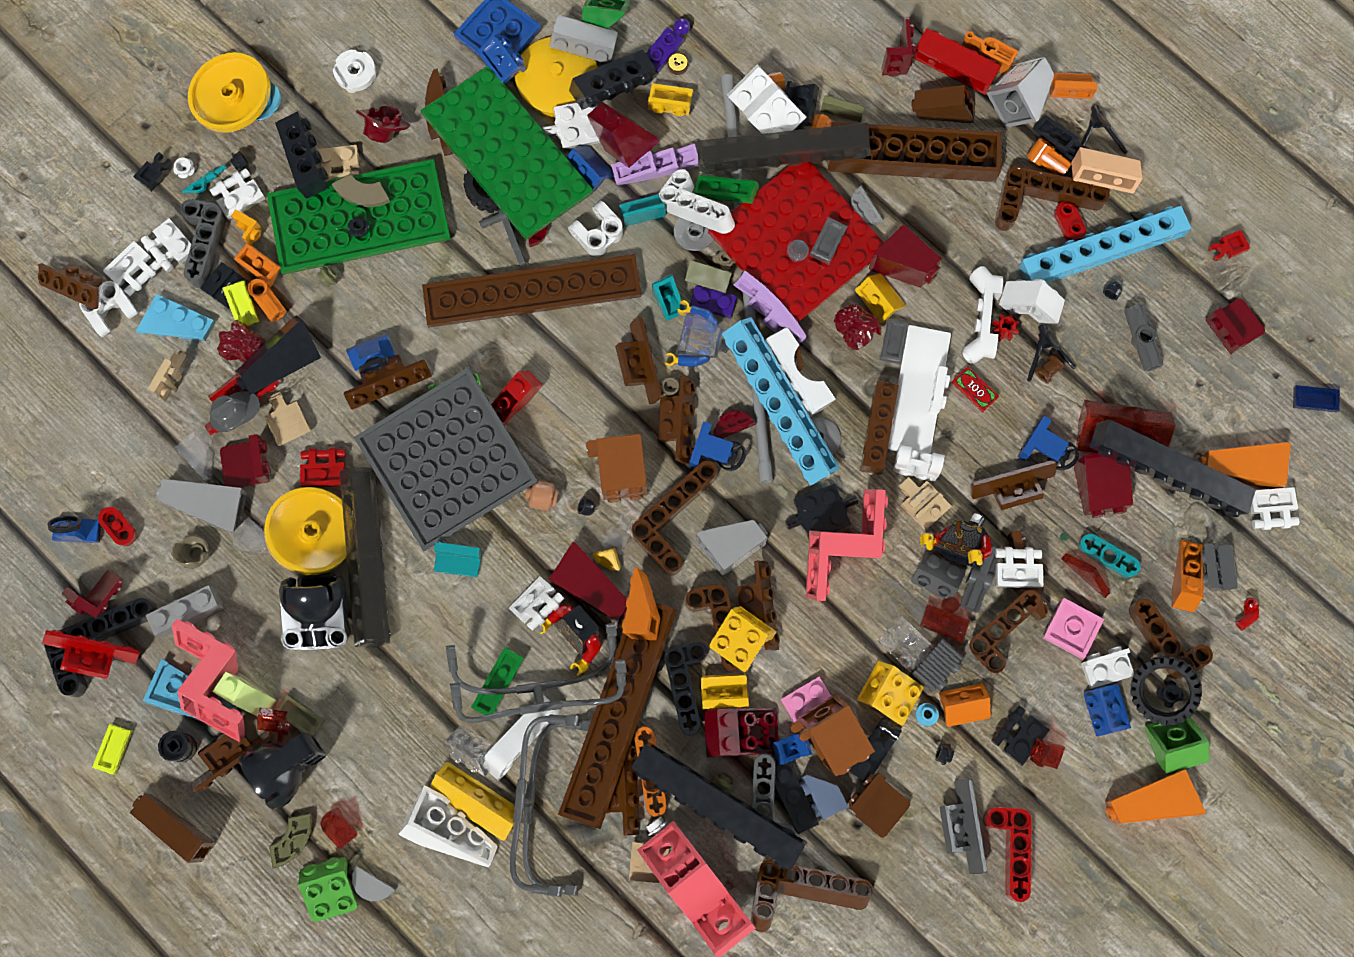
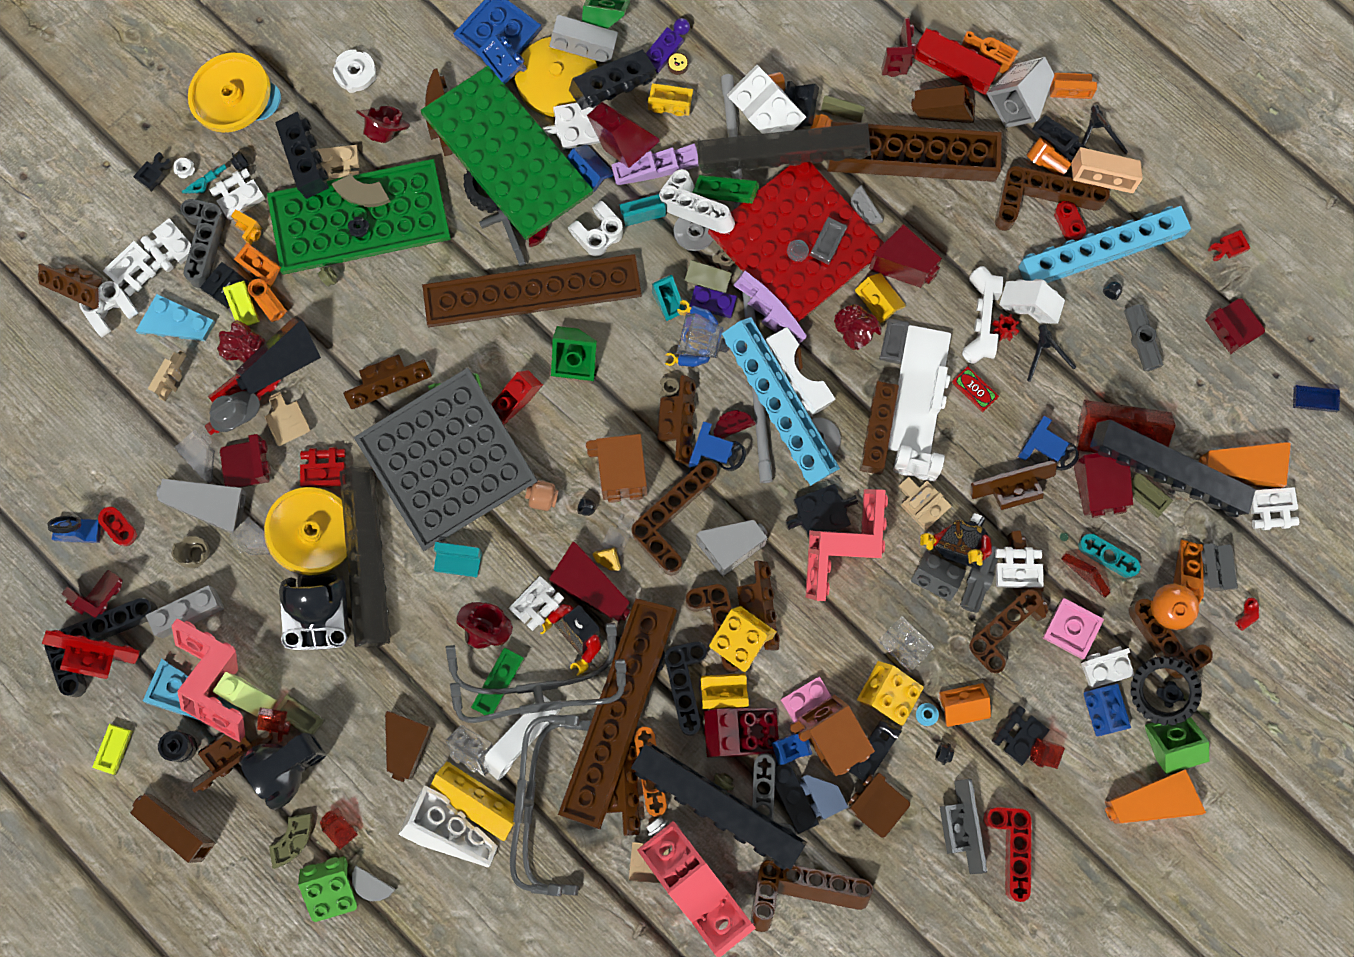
blue piece [346,334,395,374] -> none
reddish brown bracket [615,317,662,405] -> none
orange slope [622,567,660,640] -> none
dark grey brick [911,639,964,692] -> none
clear red plate [920,597,970,643] -> none
reddish brown bush [1034,355,1064,384] -> none
none -> reddish brown slope [385,711,433,782]
none -> dark red hat [456,602,513,649]
none -> green slope [551,326,597,381]
none -> olive tile [1131,473,1173,518]
none -> orange cylinder [1150,583,1199,630]

